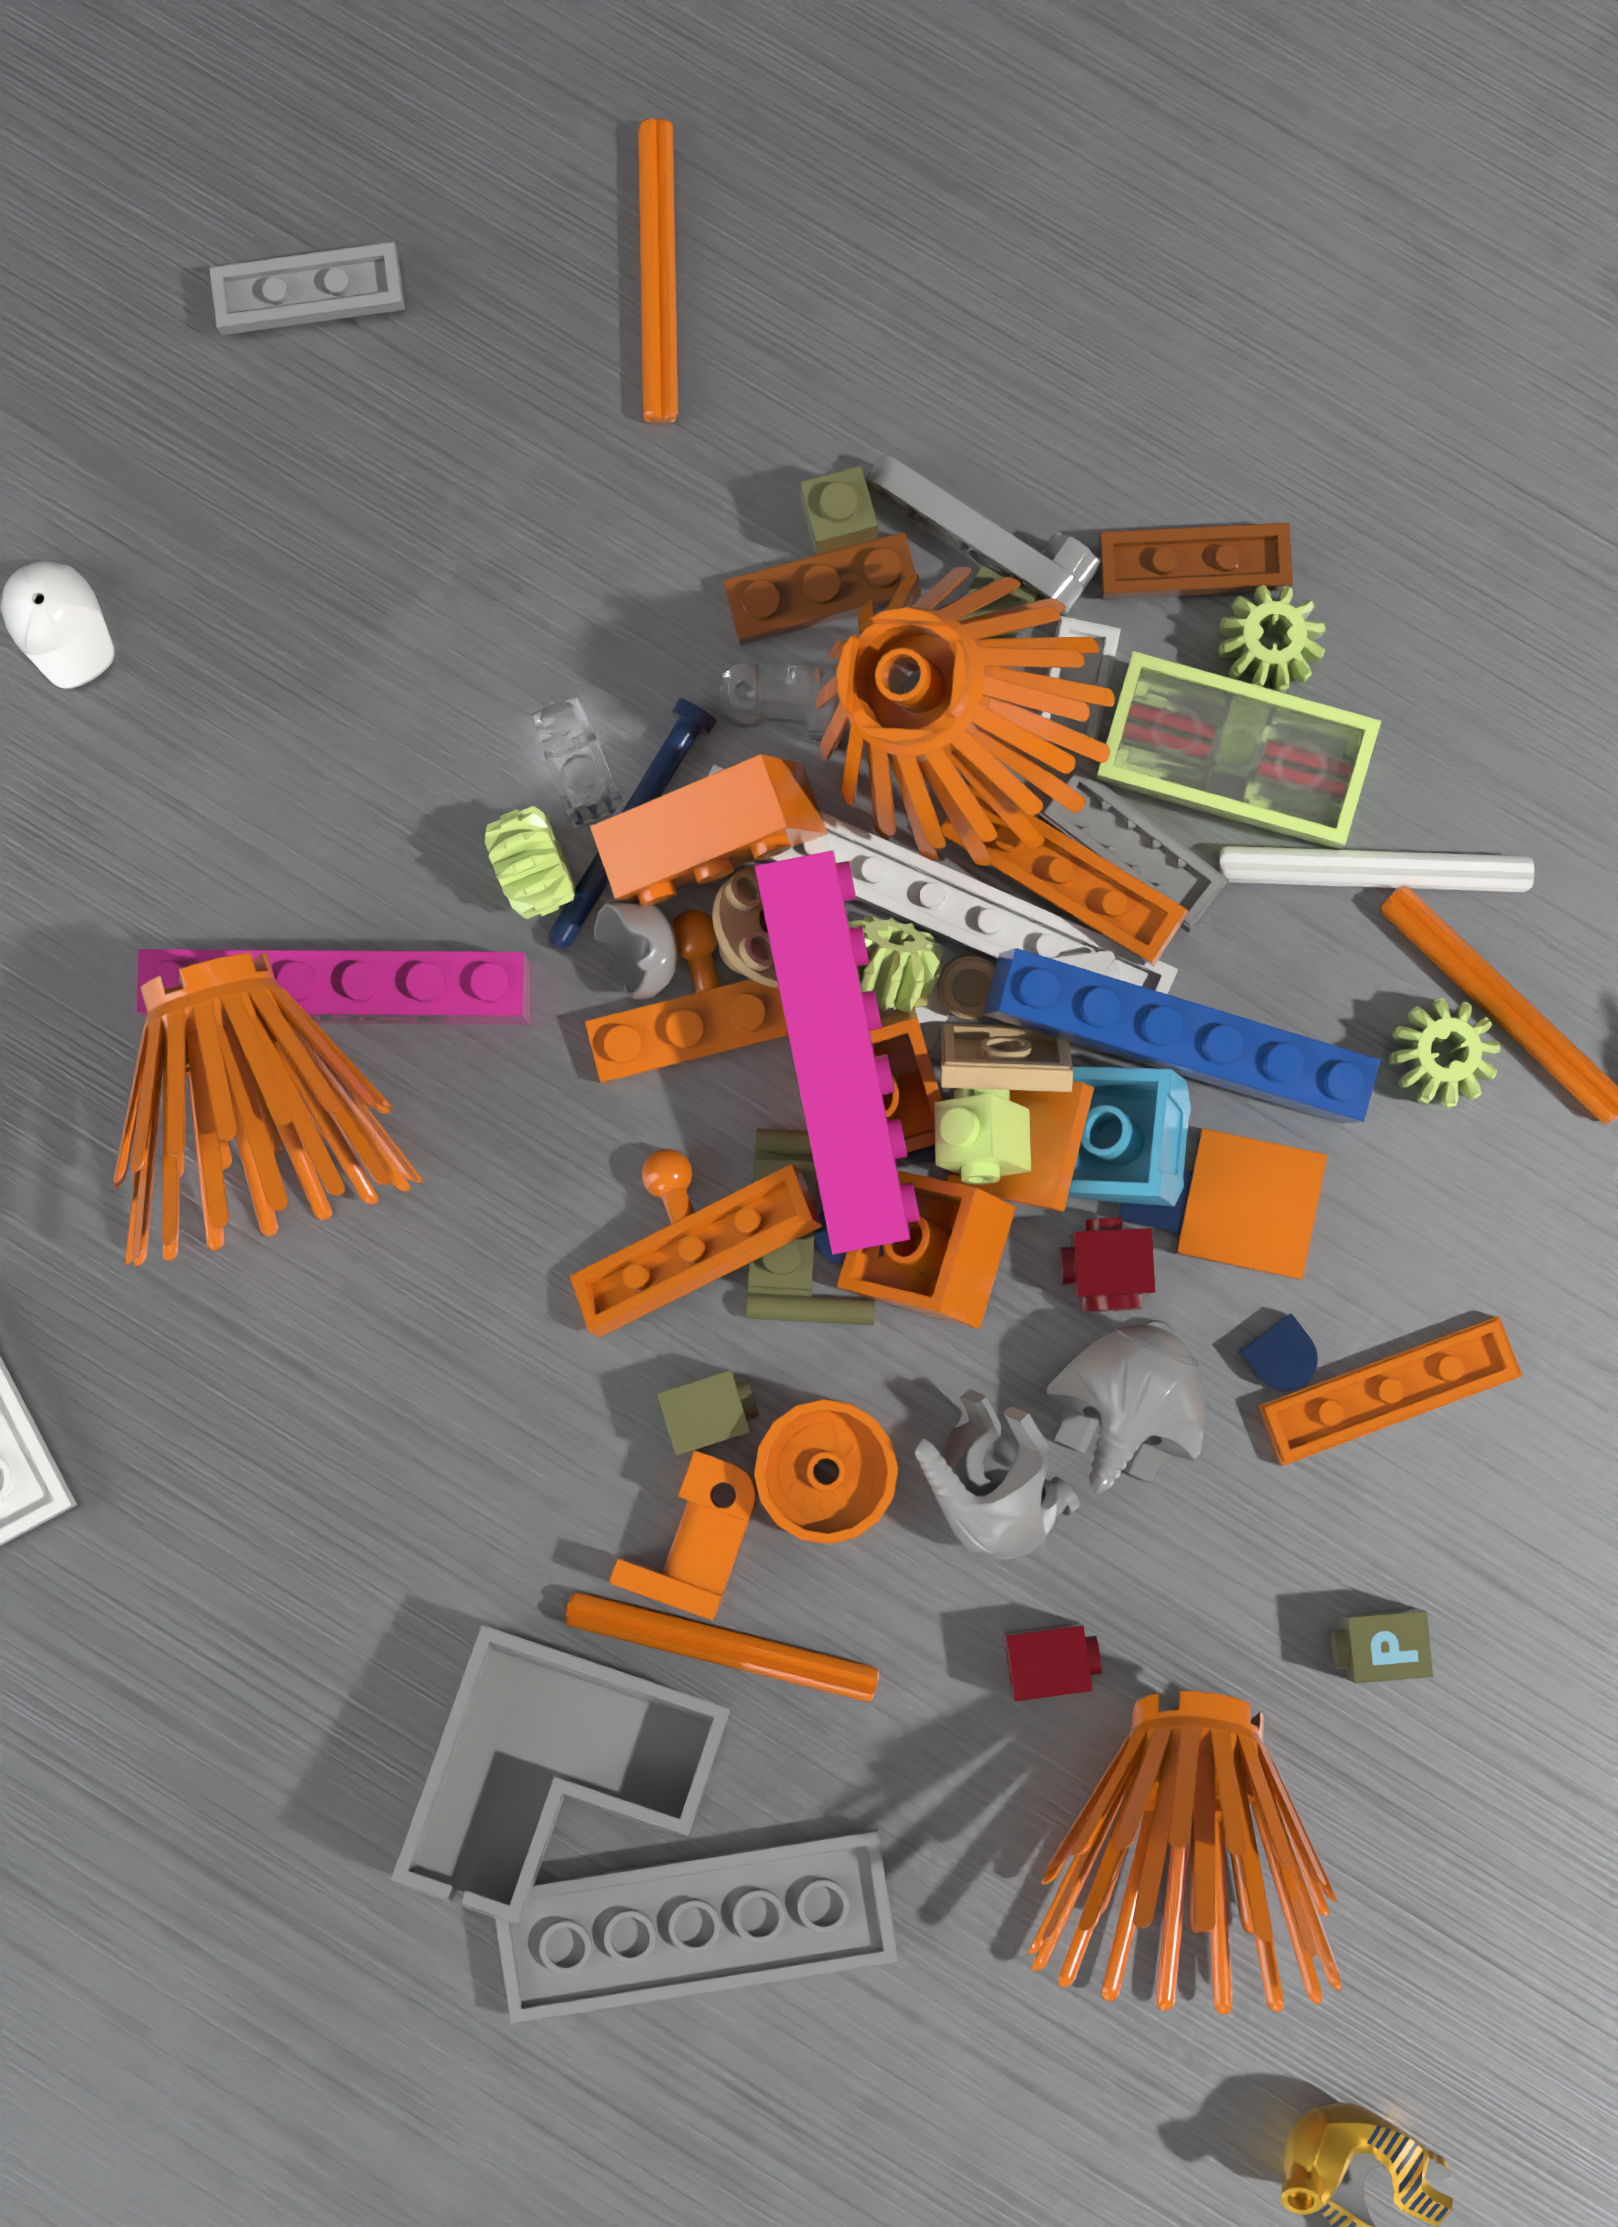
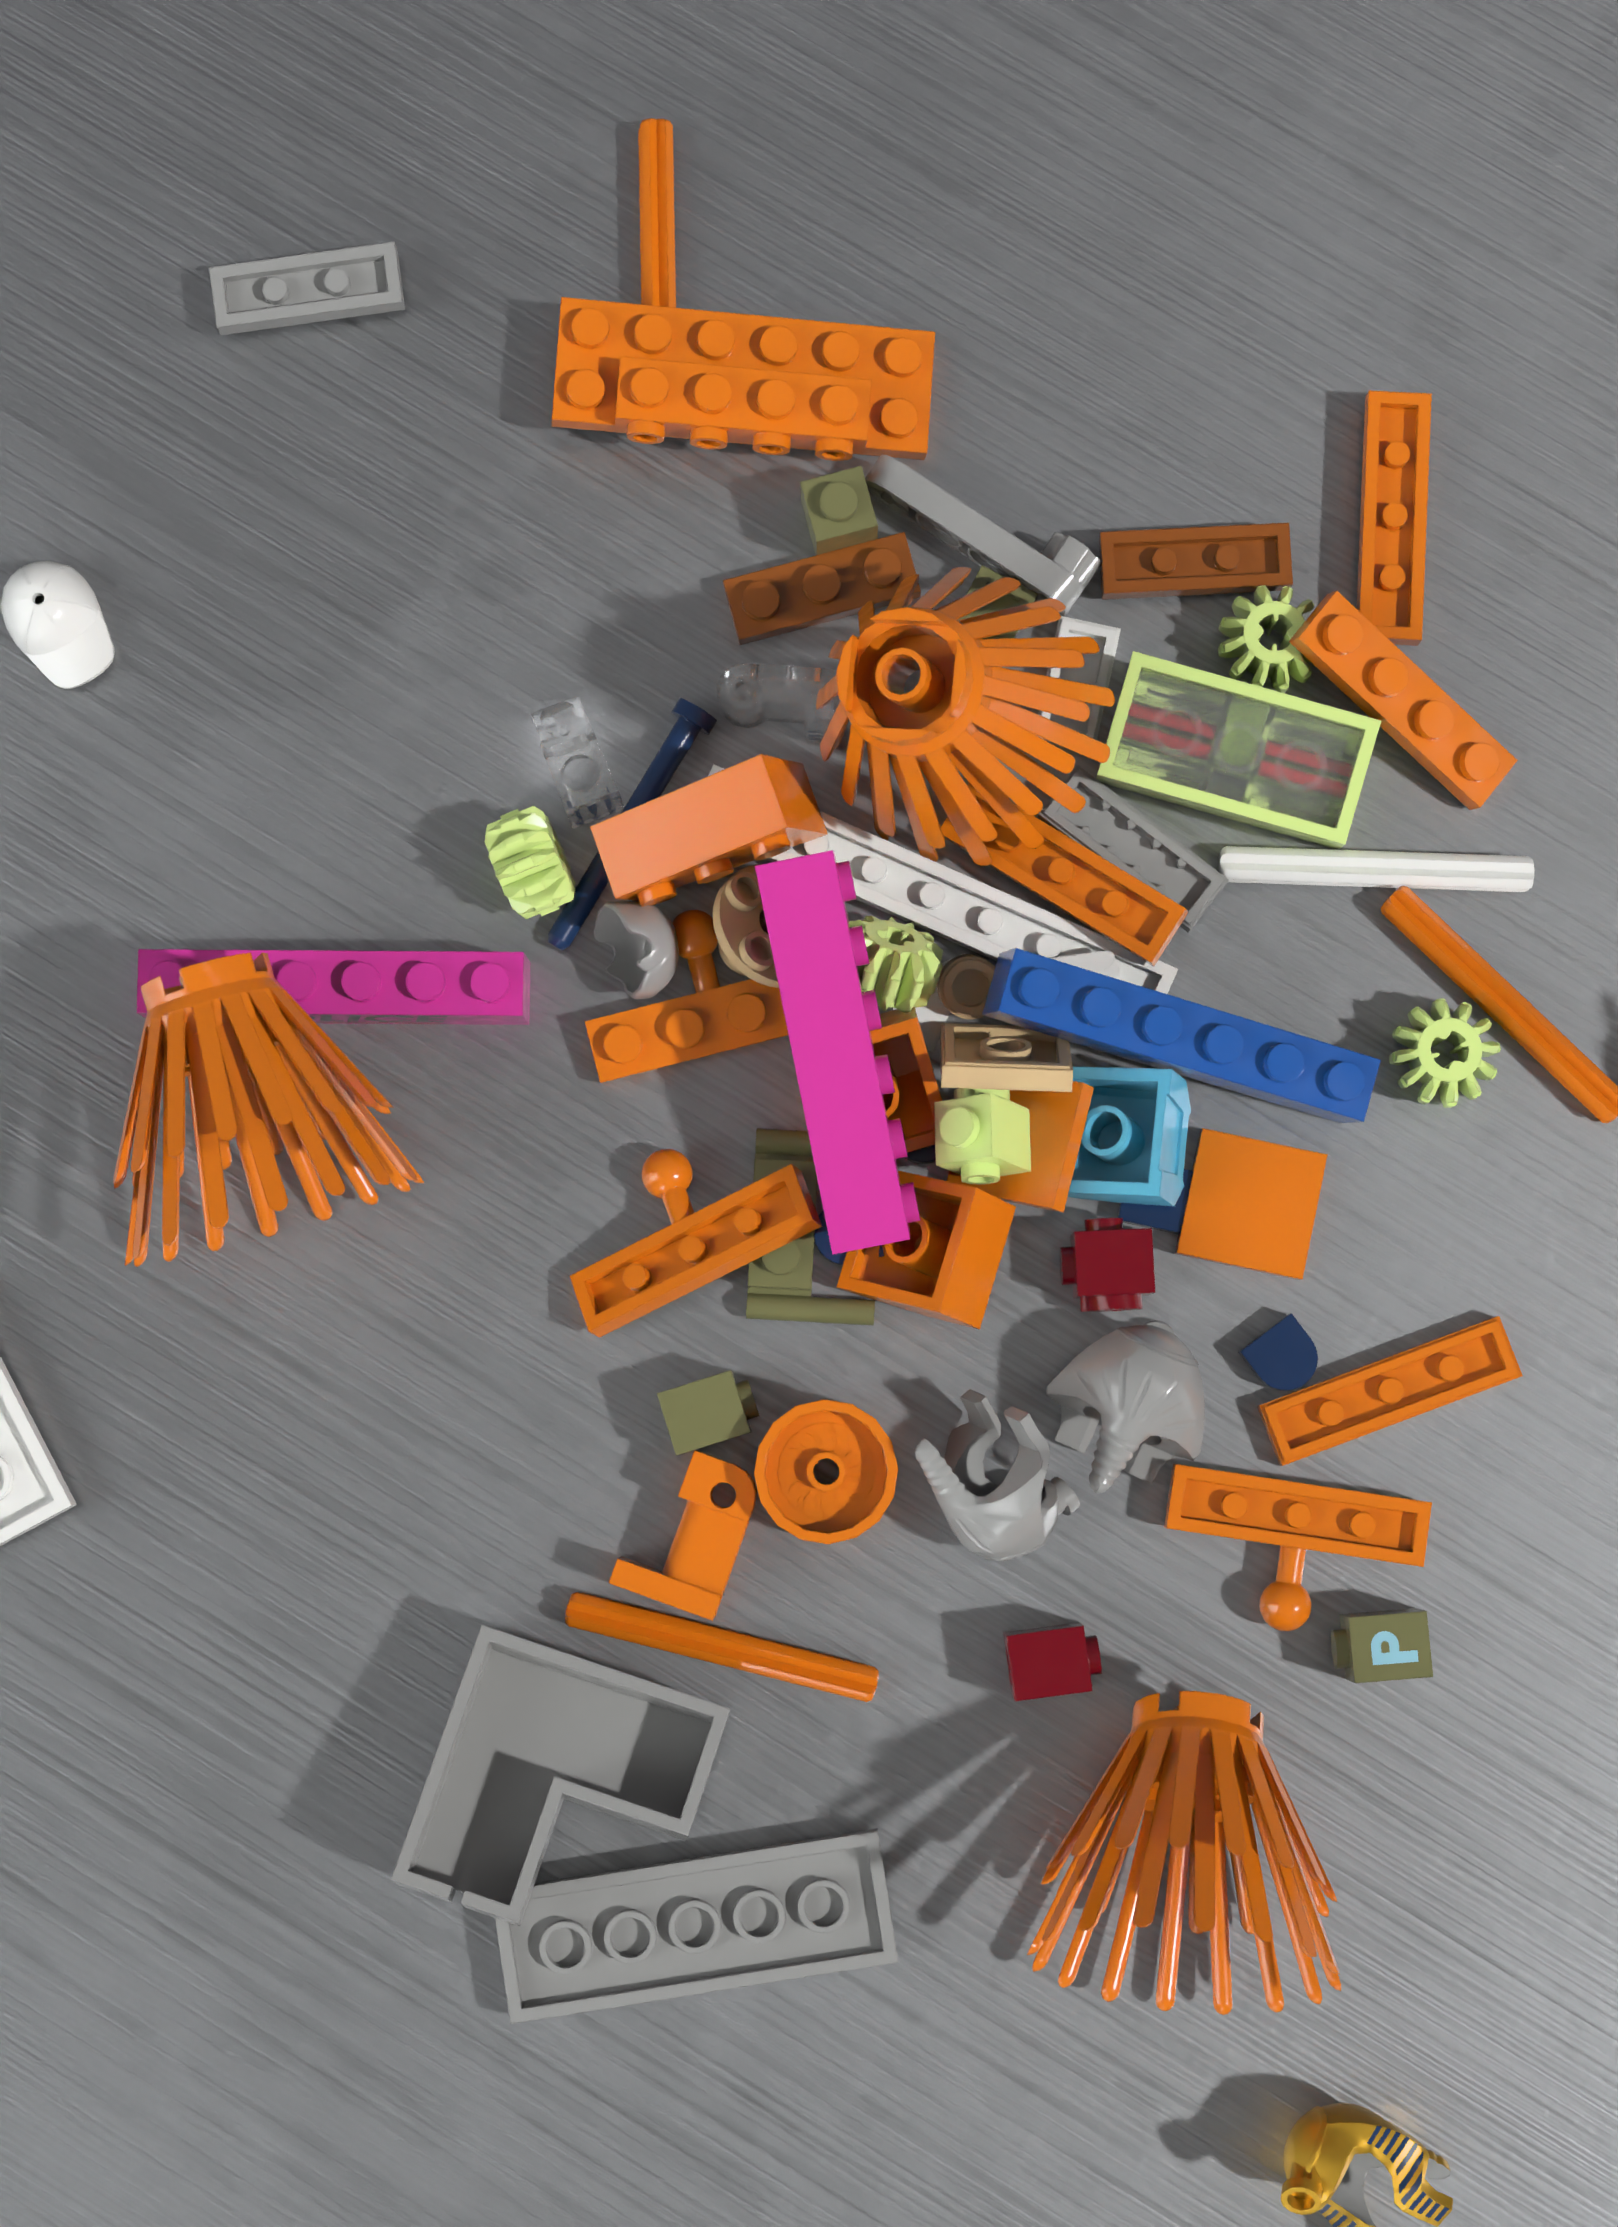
none -> orange plate [551,297,935,461]
none -> orange plate [1164,1464,1432,1631]
none -> orange plate [1289,591,1518,810]
none -> orange plate [1356,390,1432,646]

